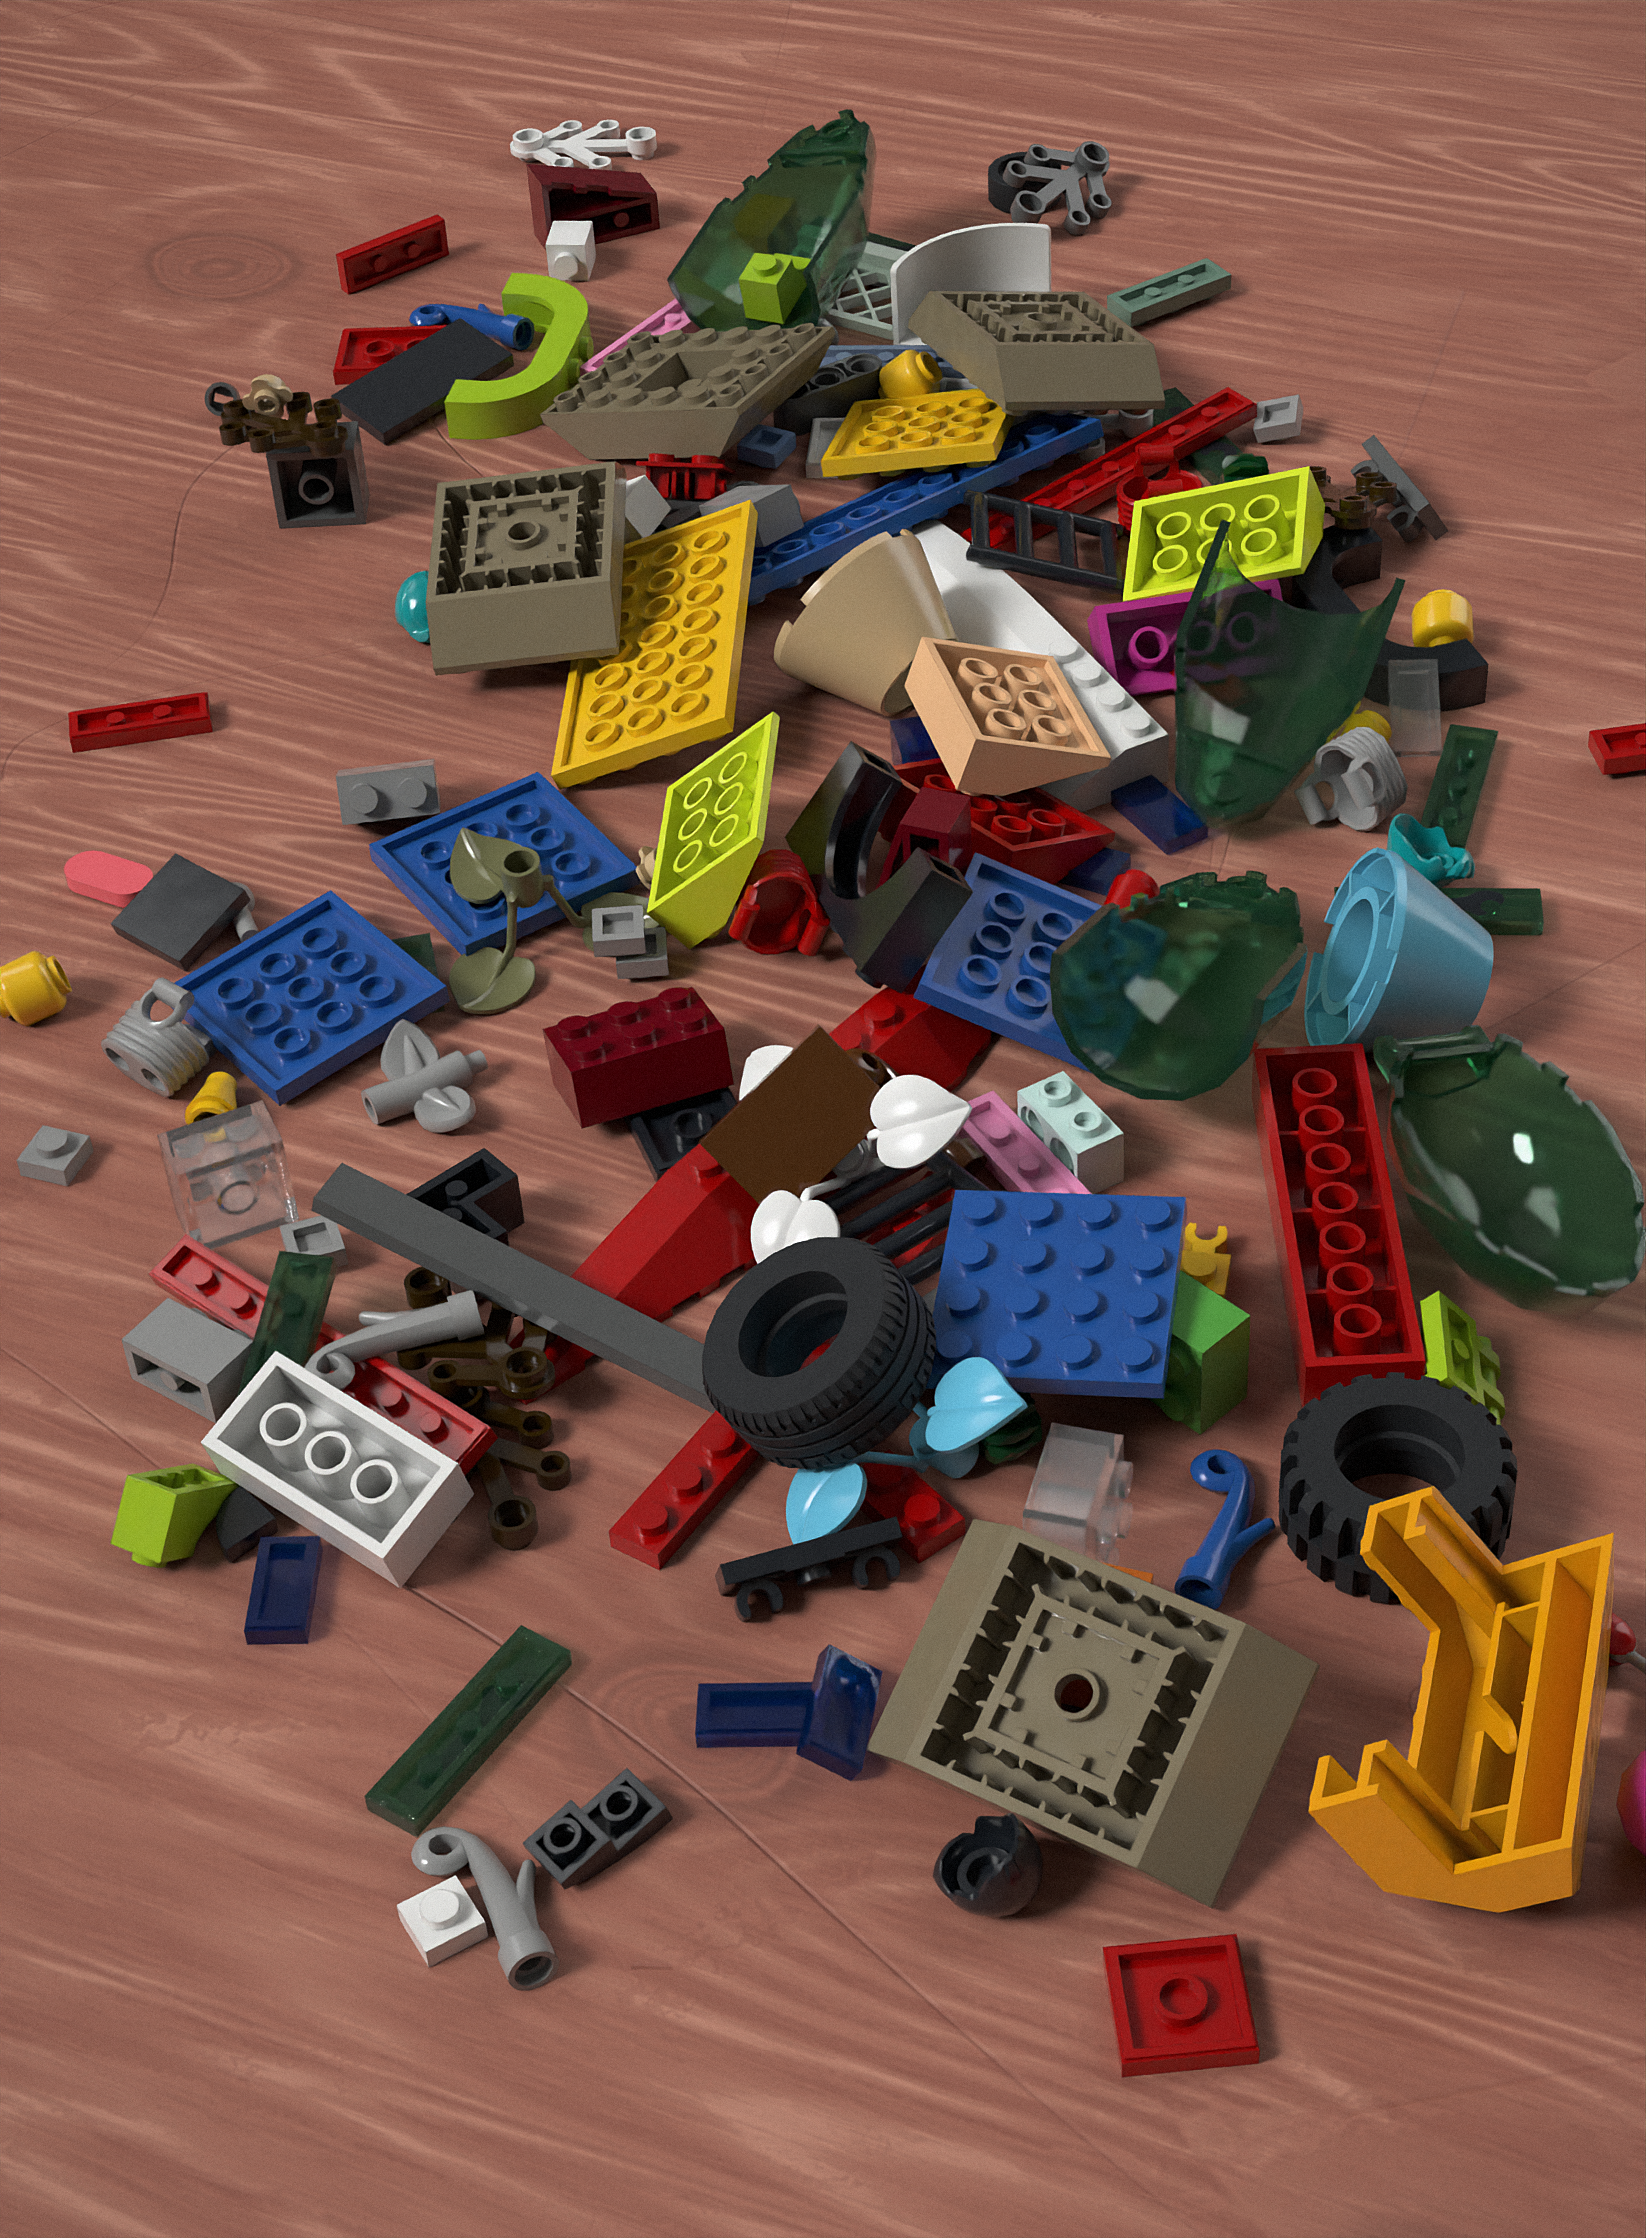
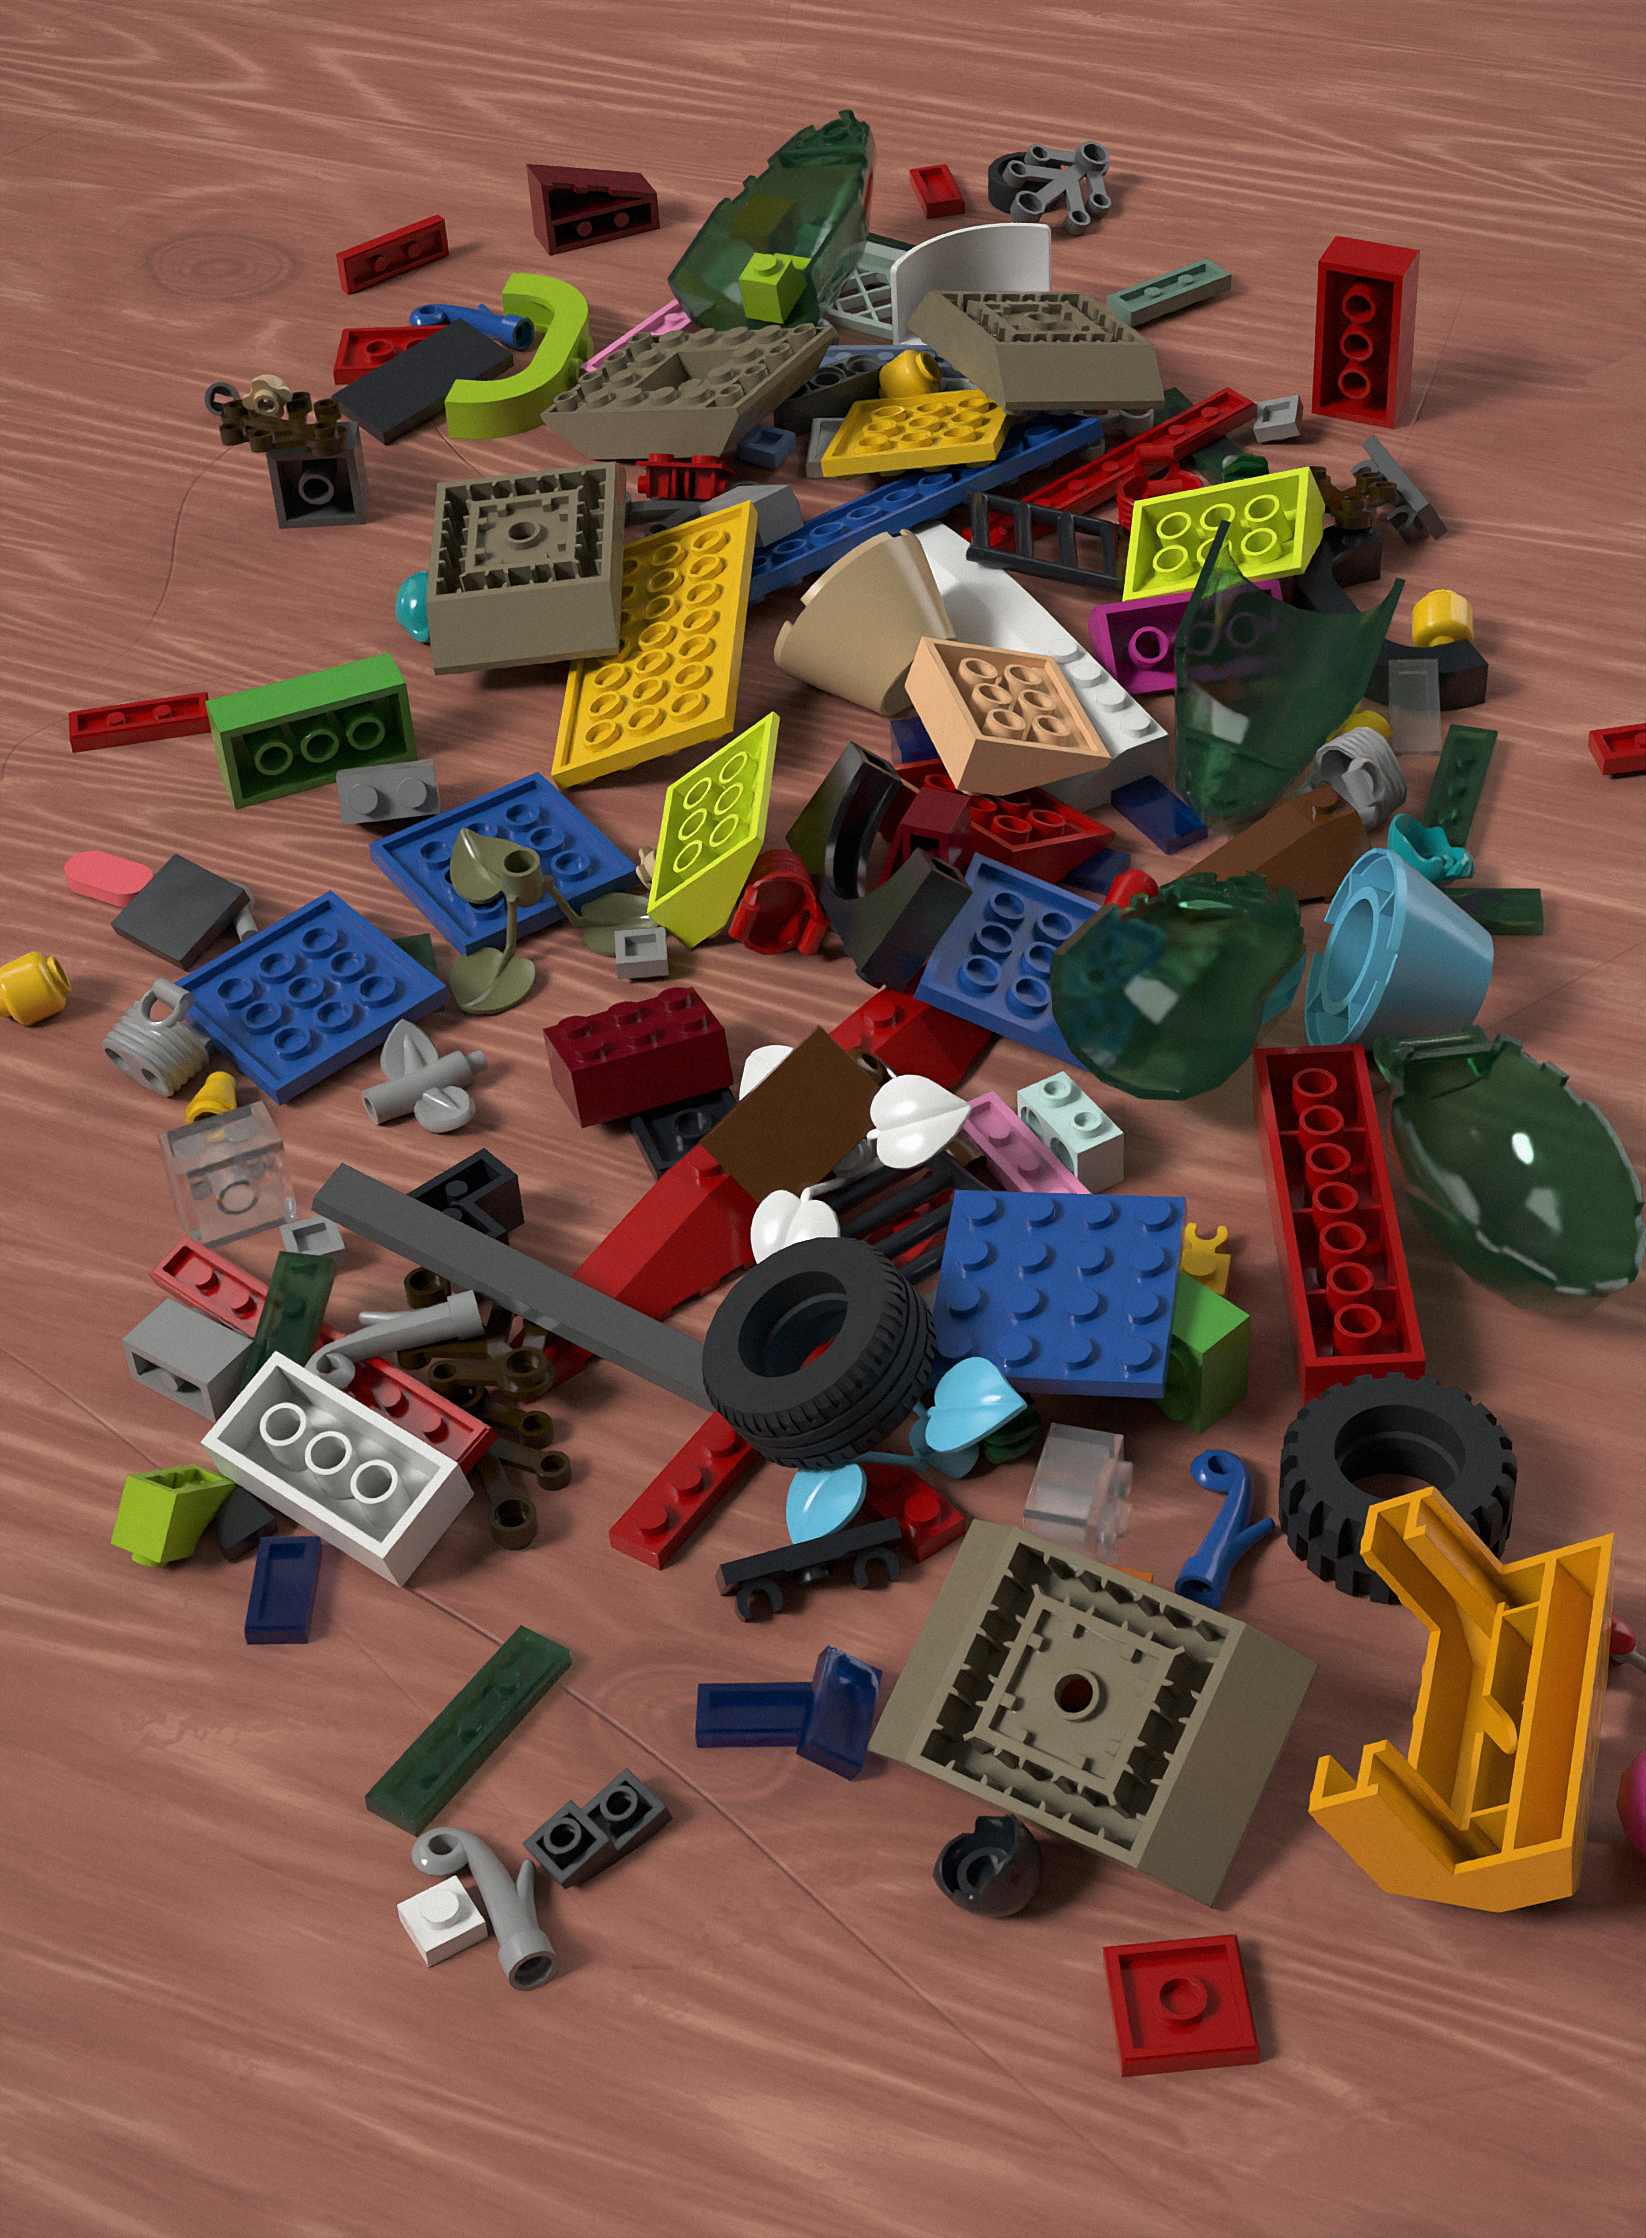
light grey plate [16,1125,93,1187] -> none
white plant [510,120,657,170] -> none
white brick [546,221,596,281] -> none
light grey plate [592,905,646,957] -> none
white brick [624,475,672,545] -> none
lime plate [1420,1291,1506,1425] -> none
none -> bright green brick [205,652,418,810]
none -> red tile [909,164,965,219]
none -> reddish brown wedge [1158,784,1373,926]
none -> red brick [1311,236,1420,429]

